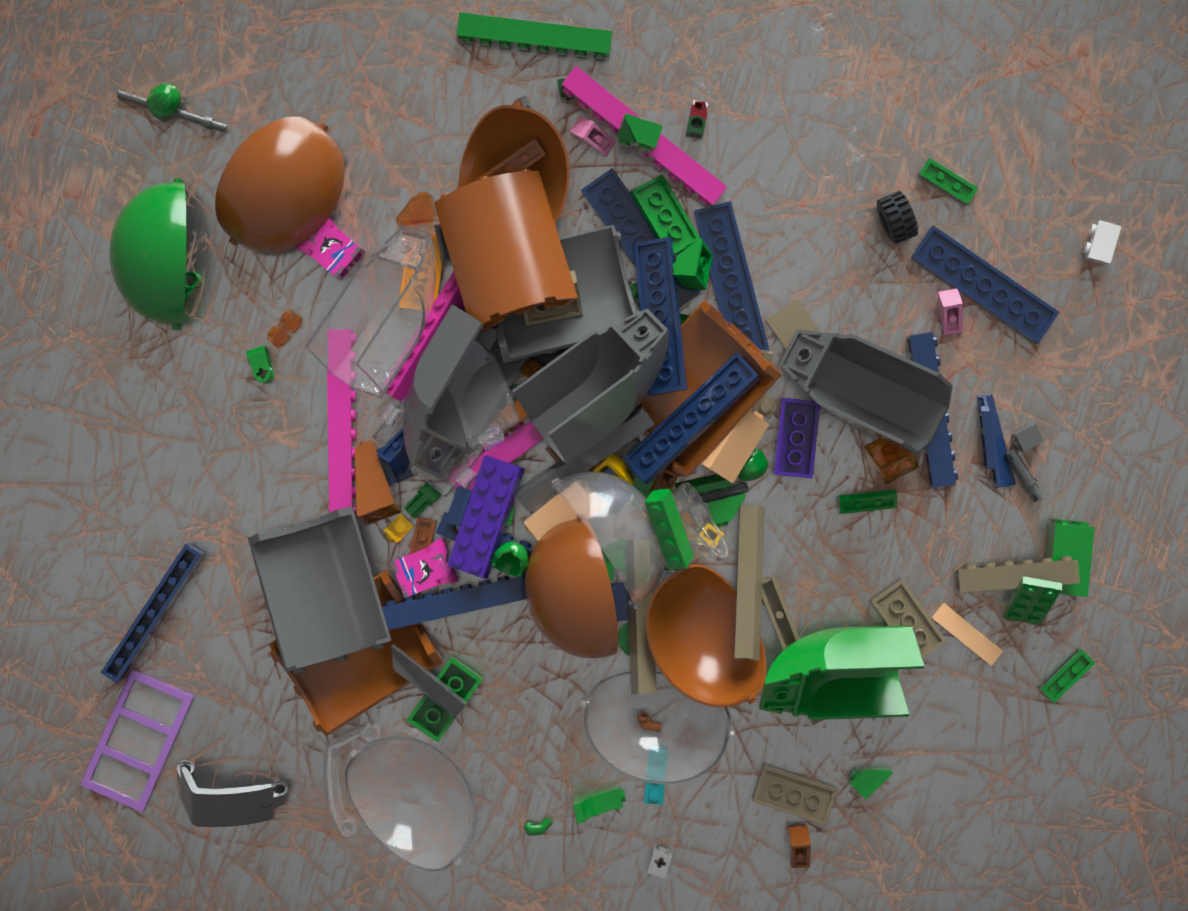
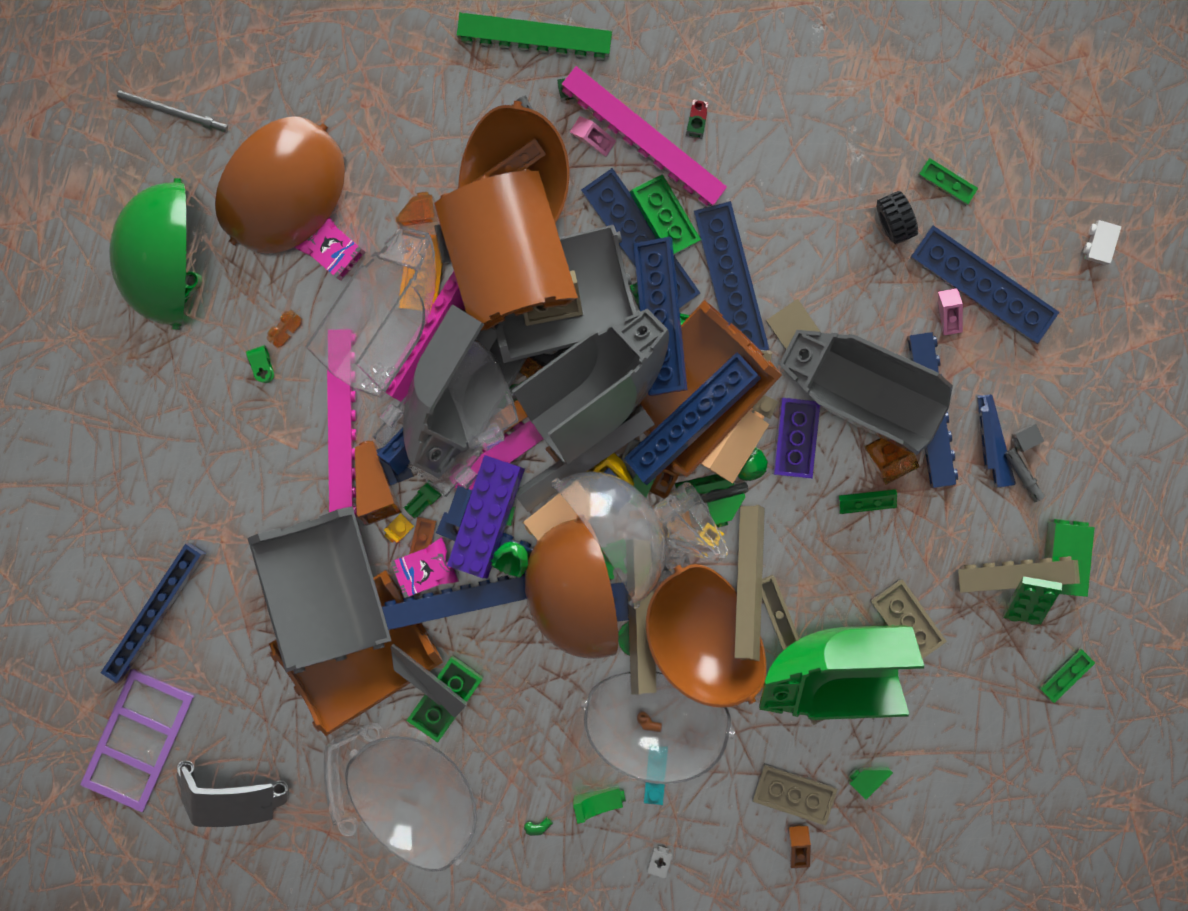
green hair [146,83,182,119] -> none
green slope [616,113,663,153] -> none
green brick [644,489,694,570] -> none
green slope [673,239,713,290] -> none
light nougat tile [931,603,1004,666] -> none

